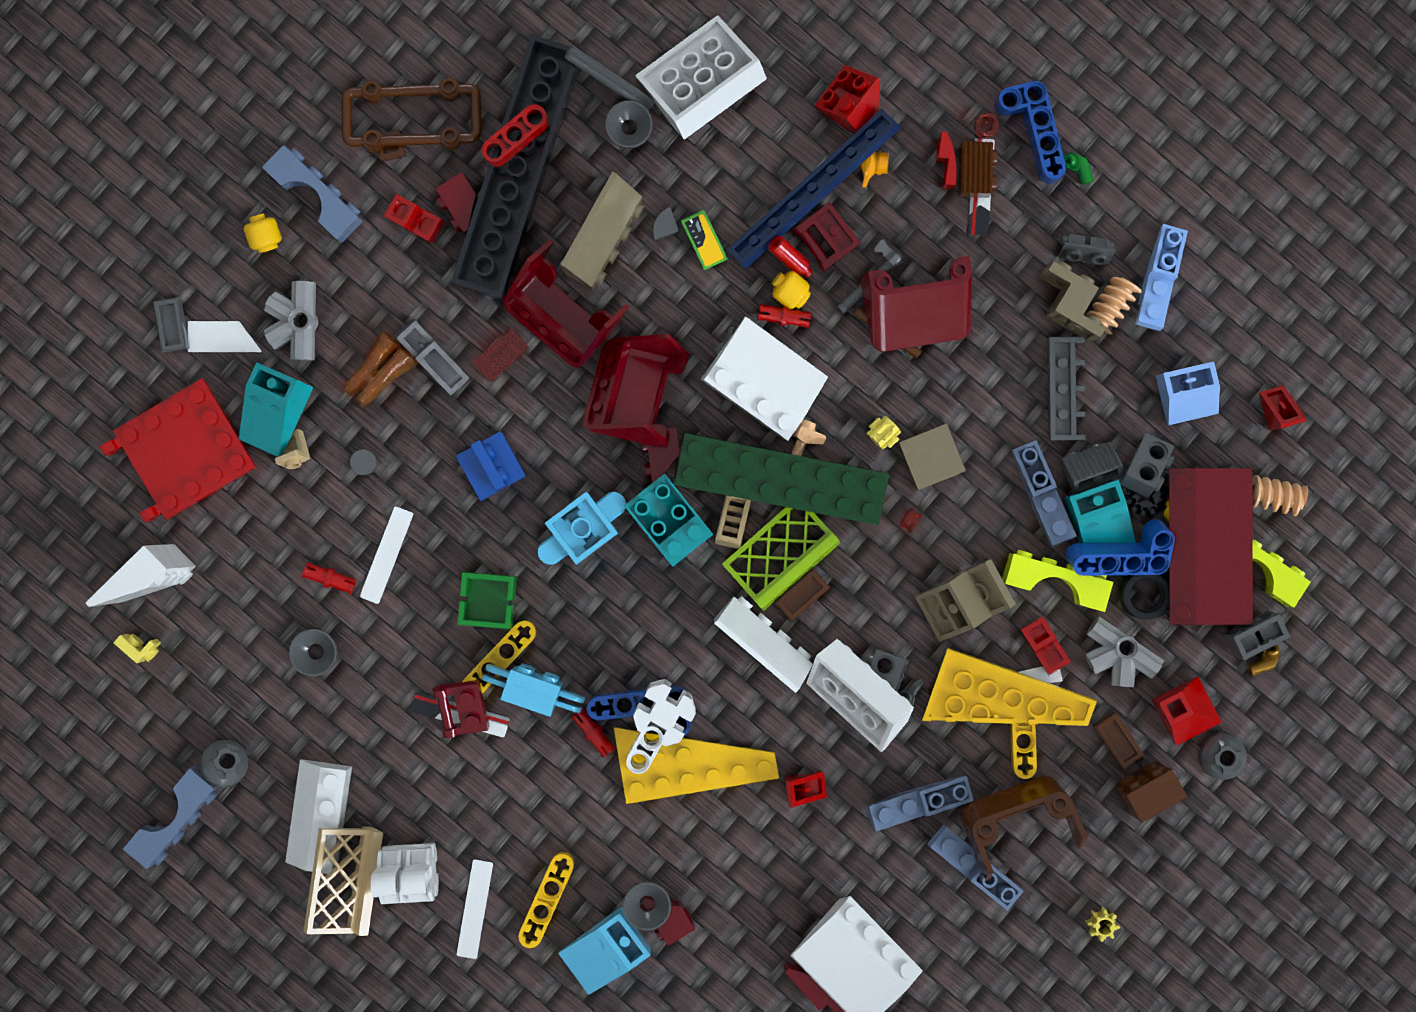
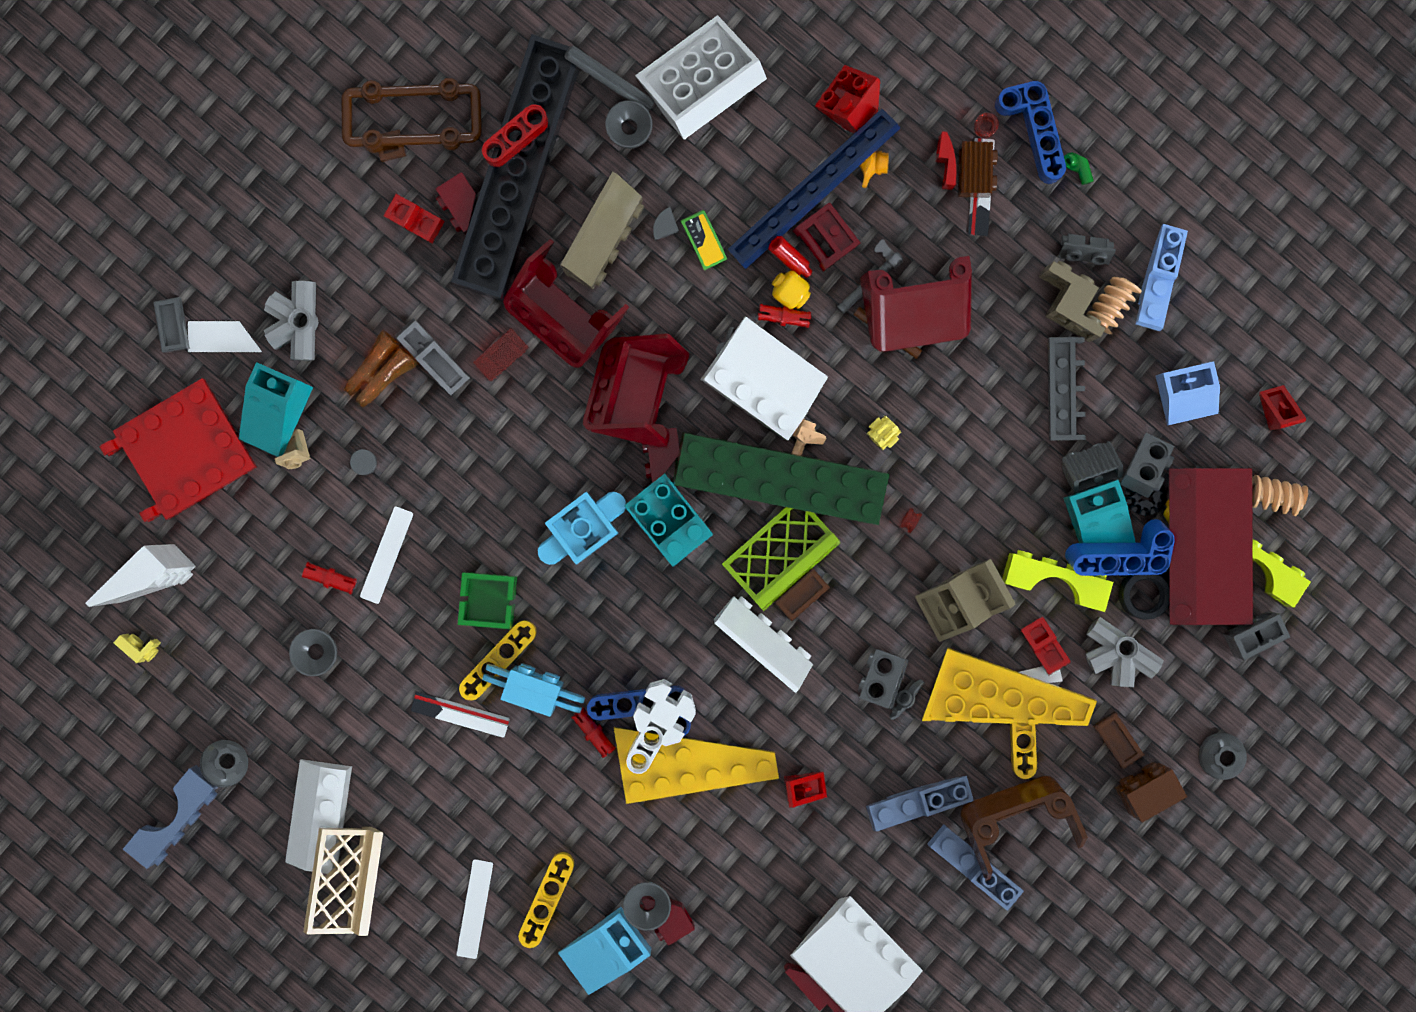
yellow head [243,213,282,253] -> none
sand blue arch [262,145,363,243] -> none
white connector [371,843,439,904] -> none
dark red plate [432,680,490,738] -> none
blue bracket [456,431,526,501] -> none
tan slope [715,495,751,549] -> none
white slope [806,639,914,752] -> none
dark tan tile [898,424,966,490] -> none
sand blue slope [1012,440,1077,547] -> none
light yellow gear [1085,907,1120,942] -> none
red slope [1152,676,1221,746] -> none
pearl gold arm [1247,644,1281,676] -> none

